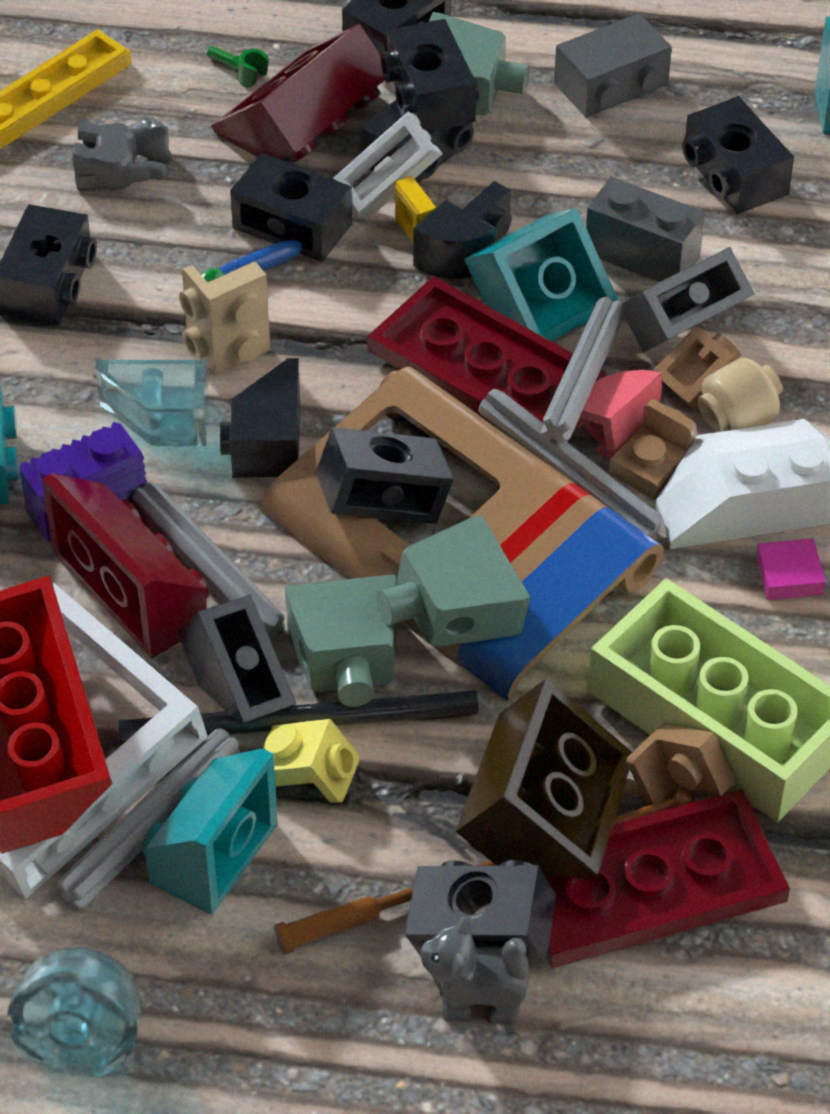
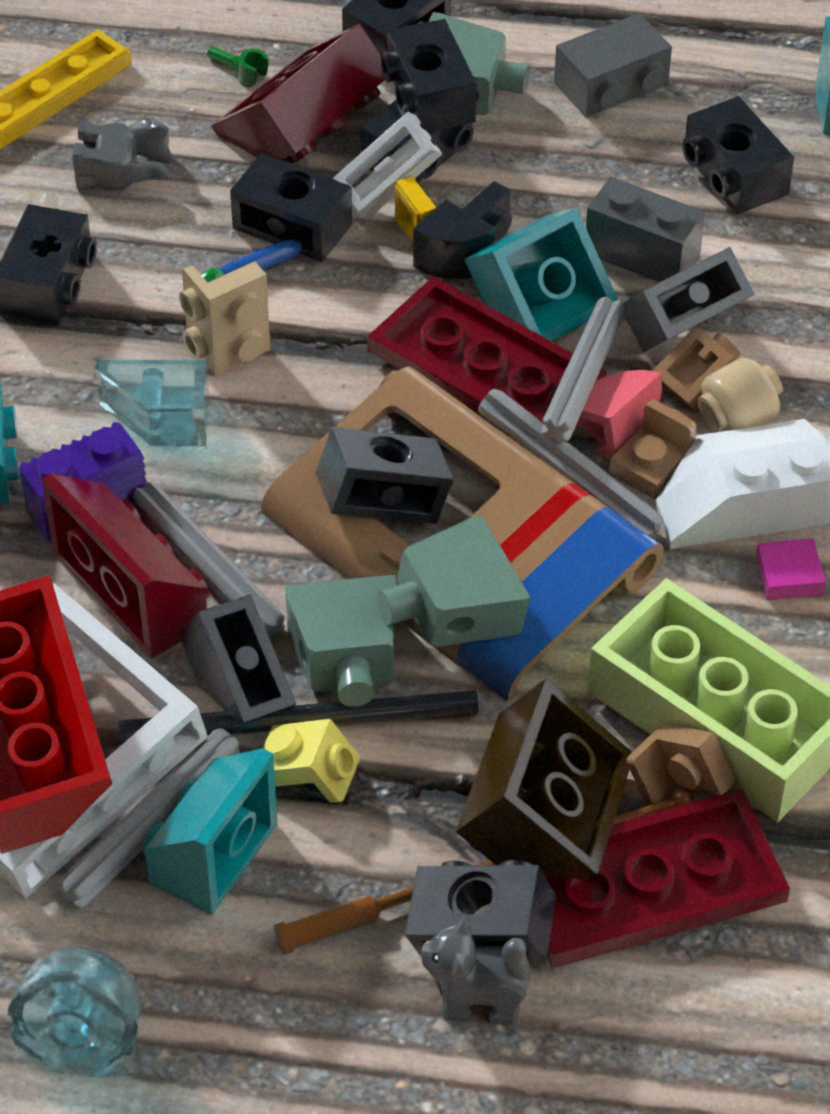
black slope [220,358,300,478] -> none

